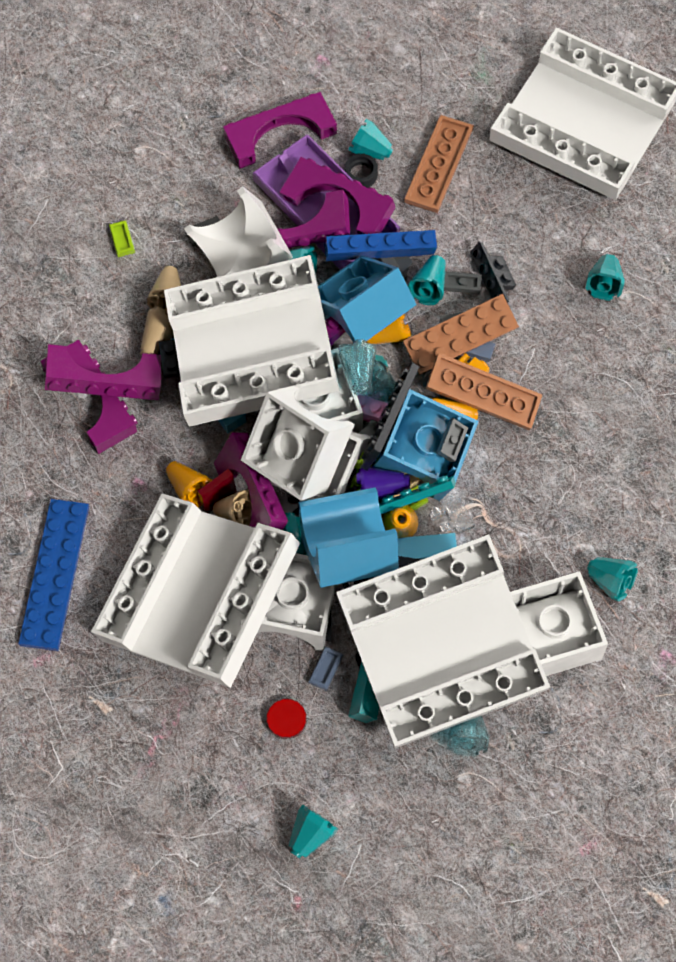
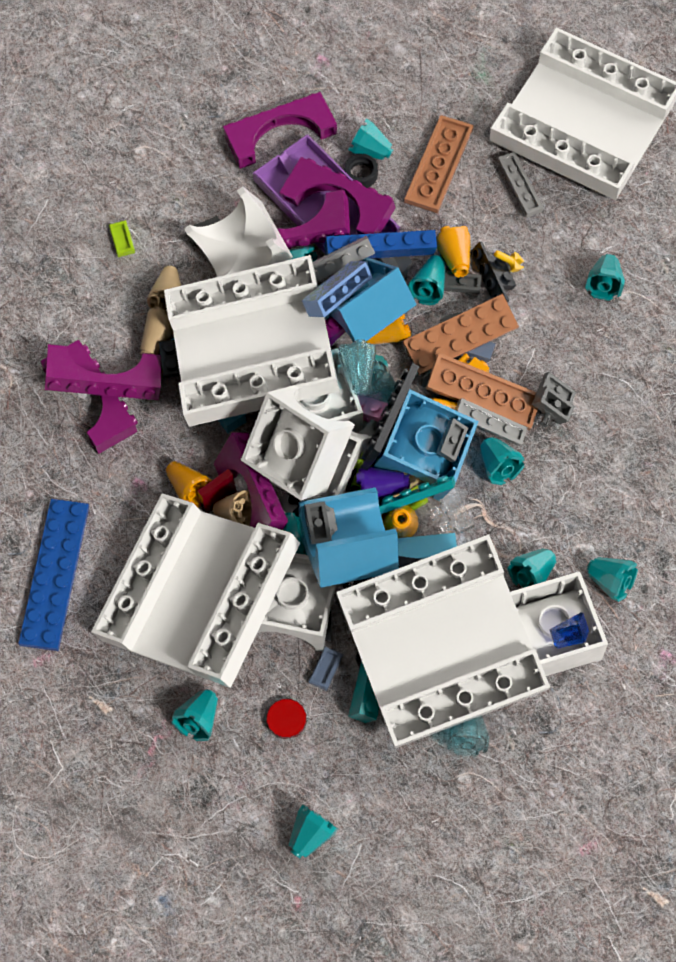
none -> teal cone [172,689,218,741]
none -> medium blue brick [302,261,373,317]
none -> dark grey slope [304,501,337,544]
none -> light grey plate [312,235,375,282]
none -> light orange cone [436,226,471,278]
none -> light grey plate [455,398,528,446]
none -> teal cone [480,437,524,485]
none -> yellow bar [494,250,524,272]
none -> light grey plate [498,152,543,217]
none -> teal cone [507,548,557,588]
none -> dark grey plate [532,372,576,427]
none -> clear blue slope [549,612,589,648]

